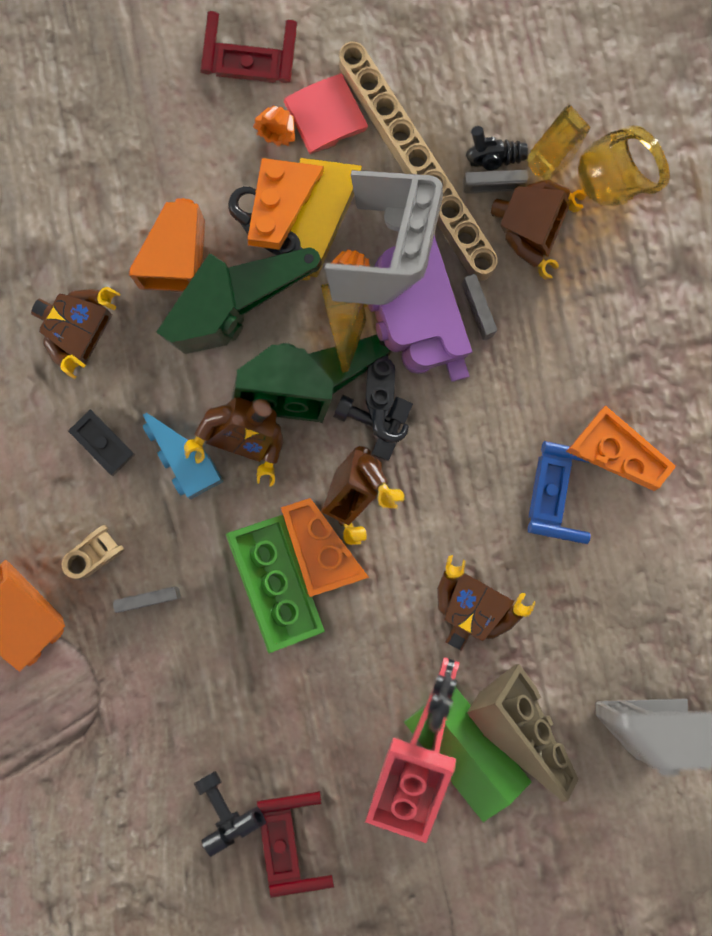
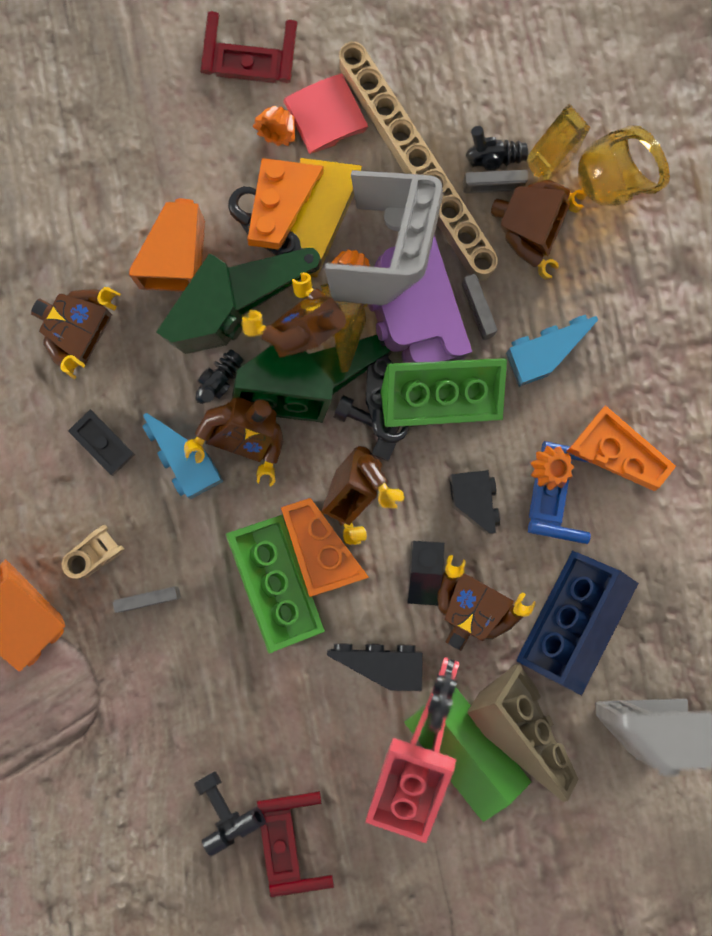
none -> black piece [196,349,244,404]
none -> reddish brown torso [242,272,346,357]
none -> black slope [327,643,423,691]
none -> bright green slope [381,358,507,427]
none -> black slope [407,541,445,606]
none -> black slope [449,470,500,534]
none -> dark azure slope [506,315,598,387]
none -> dark blue slope [516,550,639,696]
none -> orange piece [530,446,574,491]

